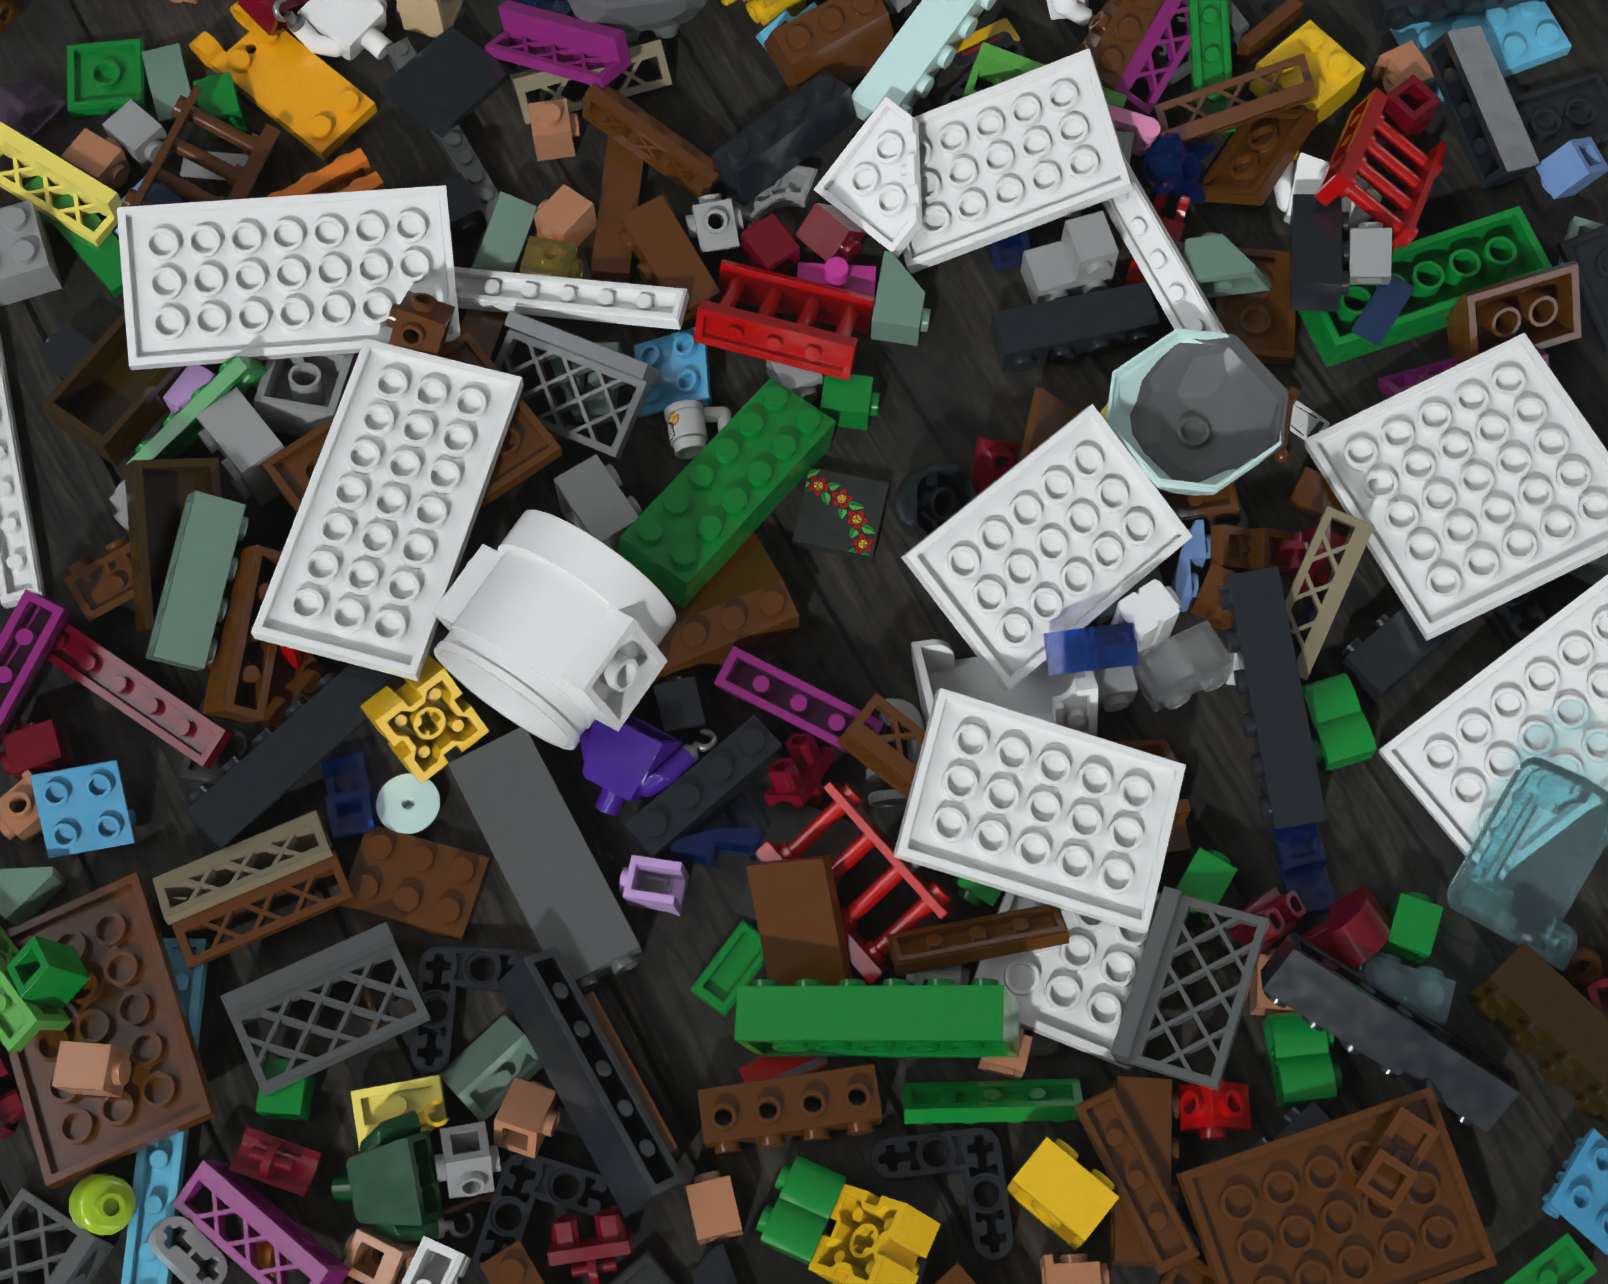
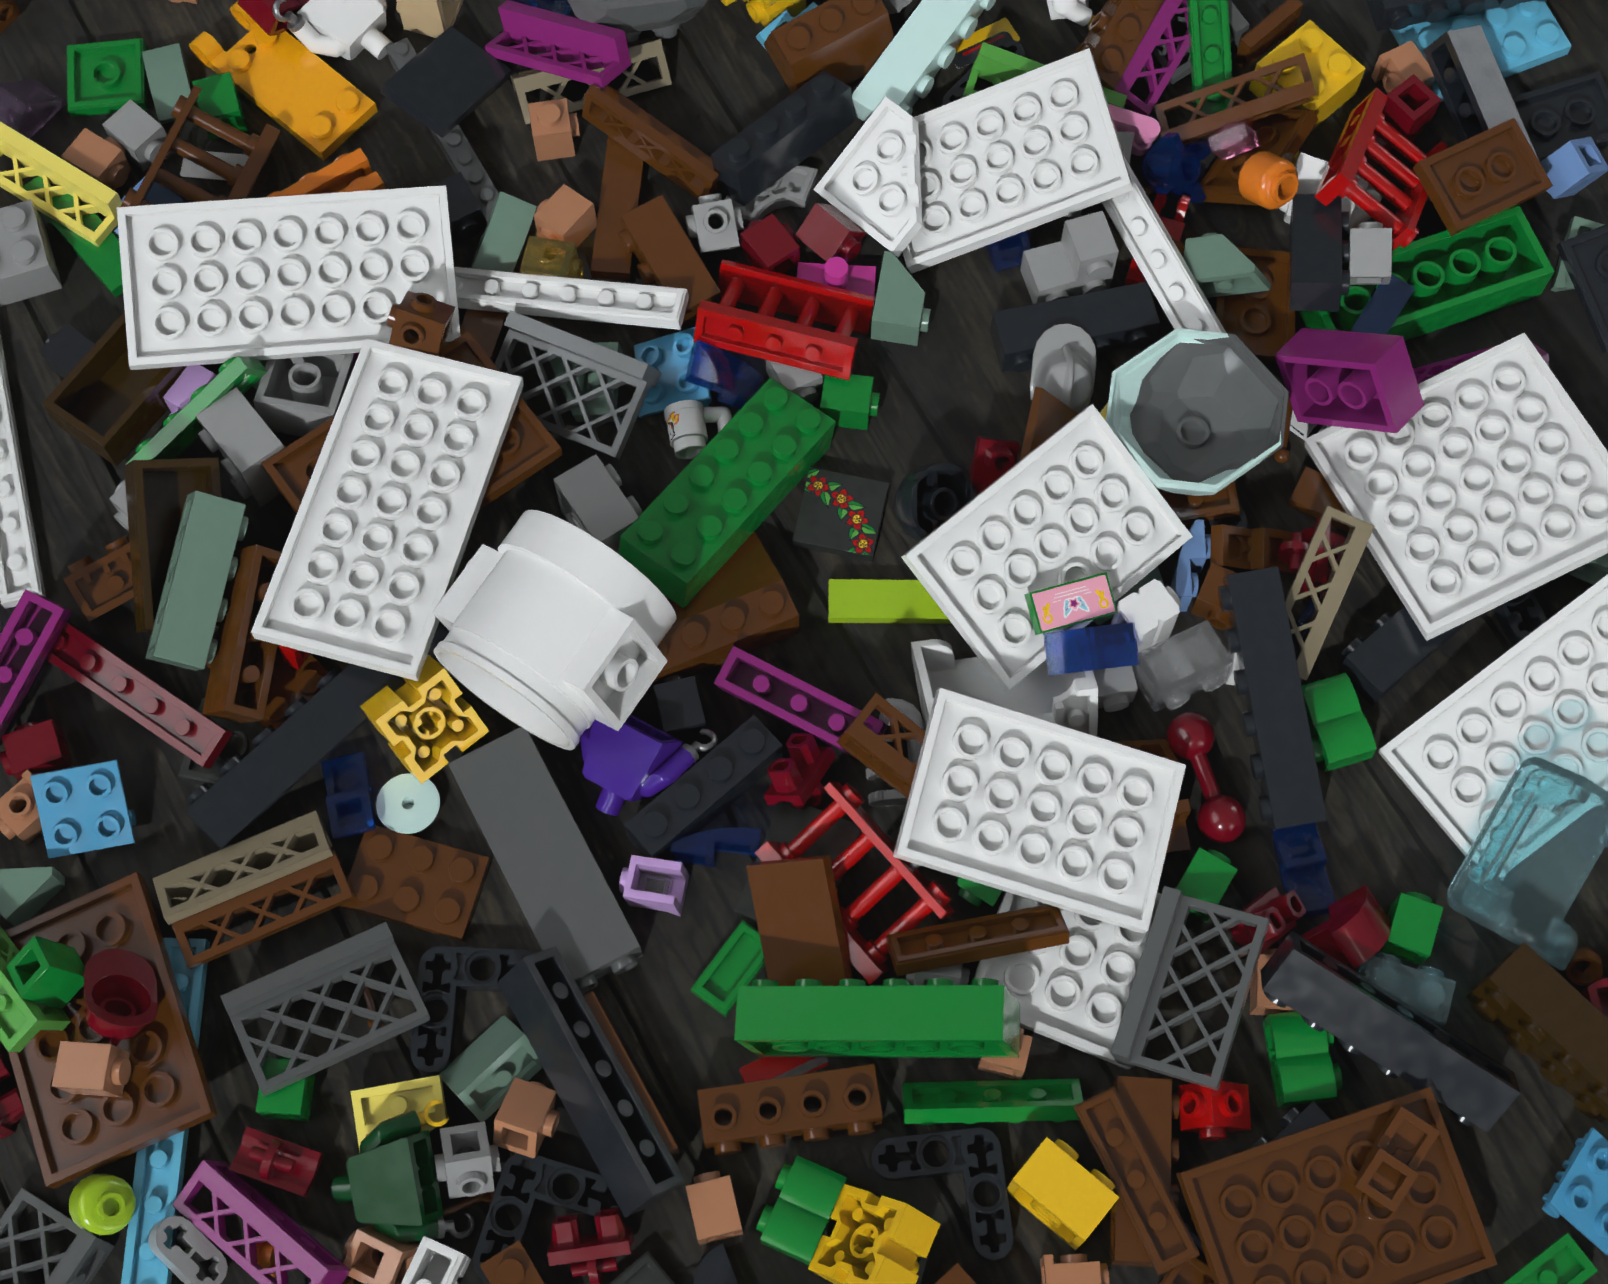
reddish brown slope [1446,261,1582,363] -> none
none -> dark red piece [84,948,158,1047]
none -> clear blue slope [685,340,763,409]
none -> lime tile [828,579,952,624]
none -> bright pink tile [1024,572,1118,635]
none -> light grey piece [1030,323,1096,414]
none -> dark red piece [1167,712,1246,843]
none -> clear pink plate [1208,122,1260,160]
none -> orange head [1238,152,1299,209]
none -> magenta brick [1275,328,1424,433]
none -> reddish brown plate [1413,118,1553,236]

